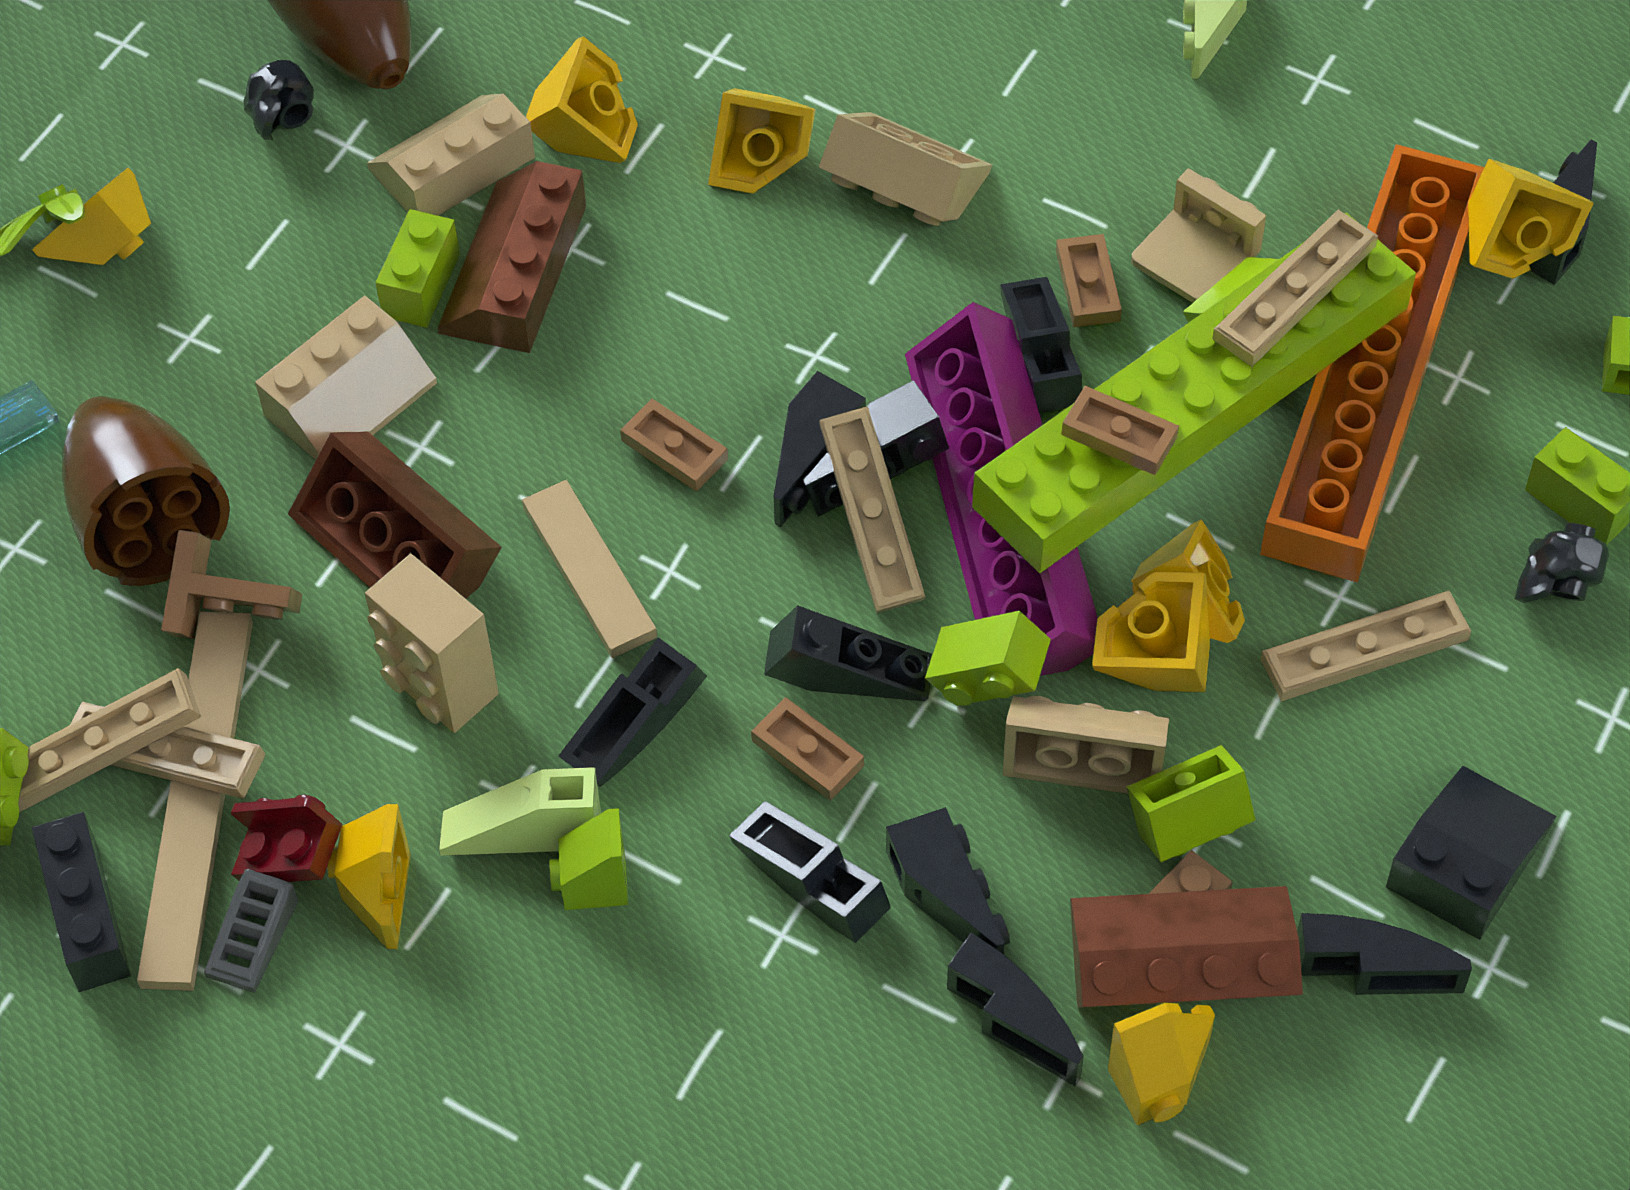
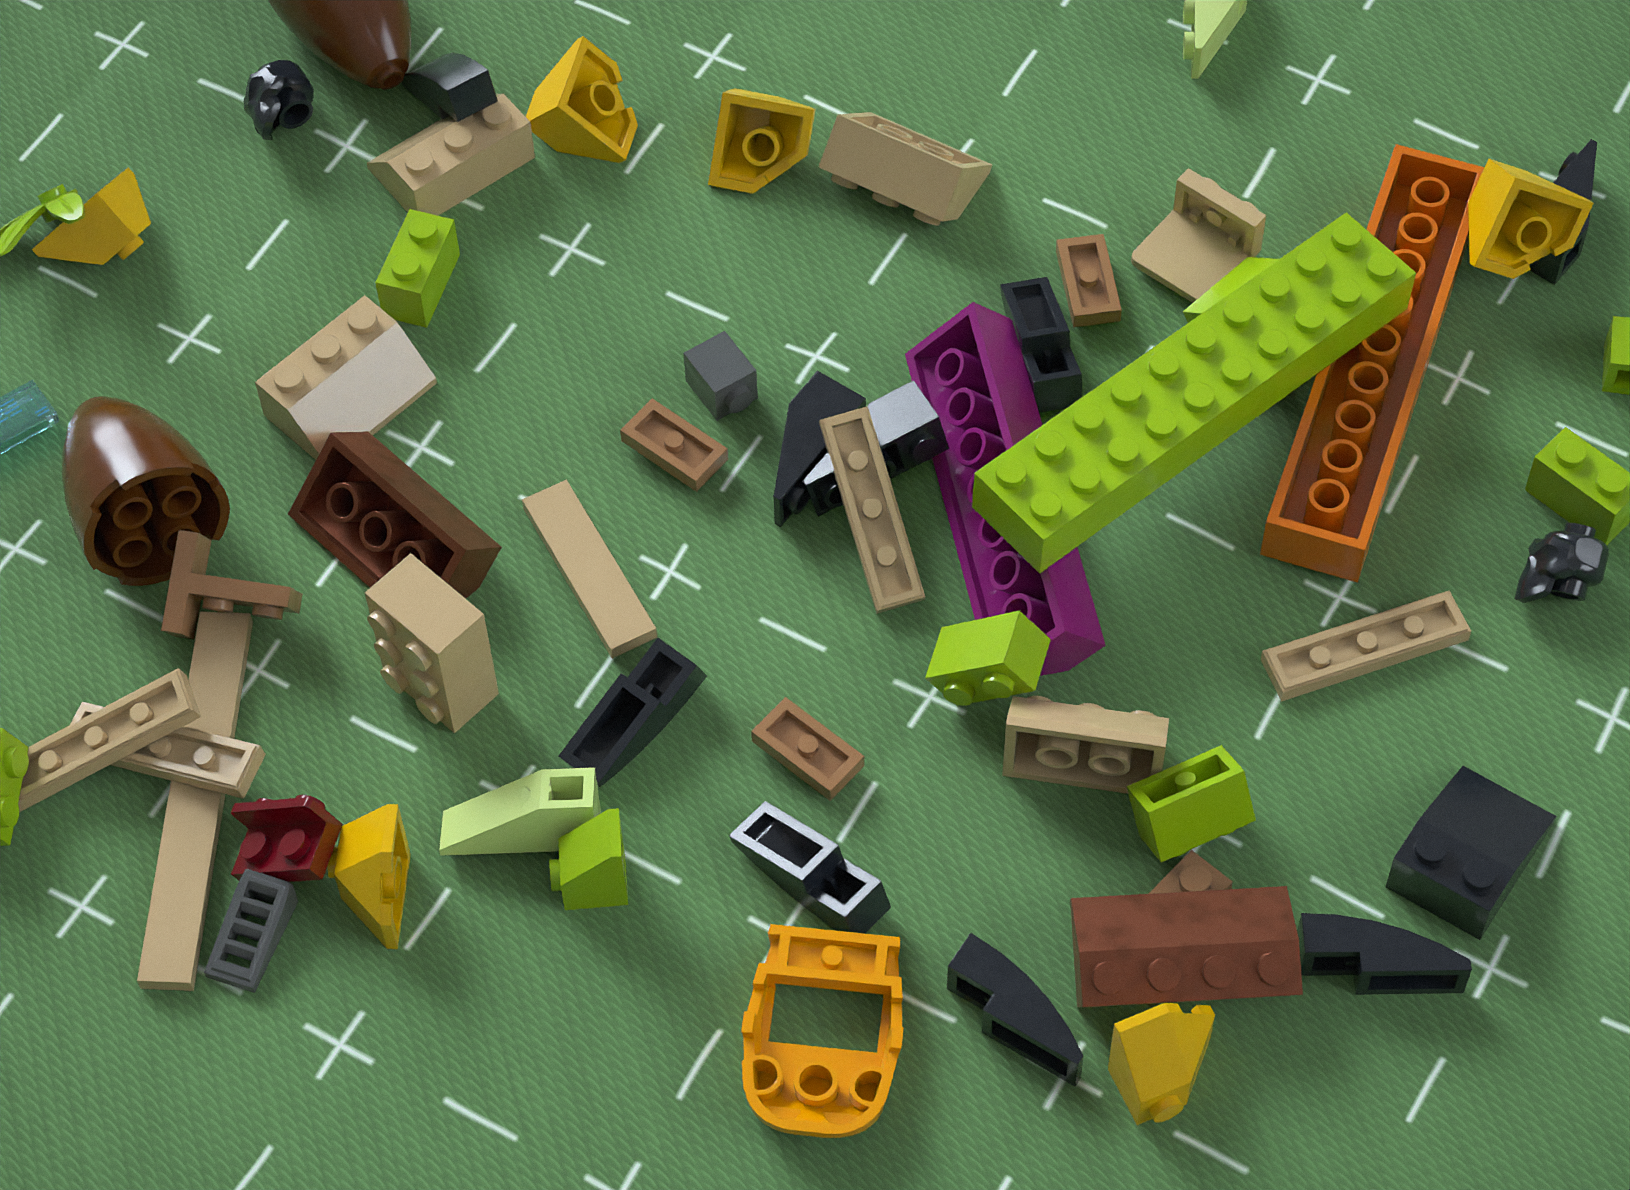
black brick [31,812,131,992] -> none
copper slope [438,161,586,353] -> none
black slope [764,605,933,701] -> none
black slope [886,807,1010,955] -> none
medium nougat plate [1061,386,1179,475] -> none
yellow slope [1092,572,1210,692] -> none
yellow slope [1131,519,1245,643] -> none
tan tile [1212,209,1378,367] -> none
none -> black slope [402,52,498,122]
none -> dark grey brick [683,331,758,421]
none -> light orange slope [741,924,904,1138]

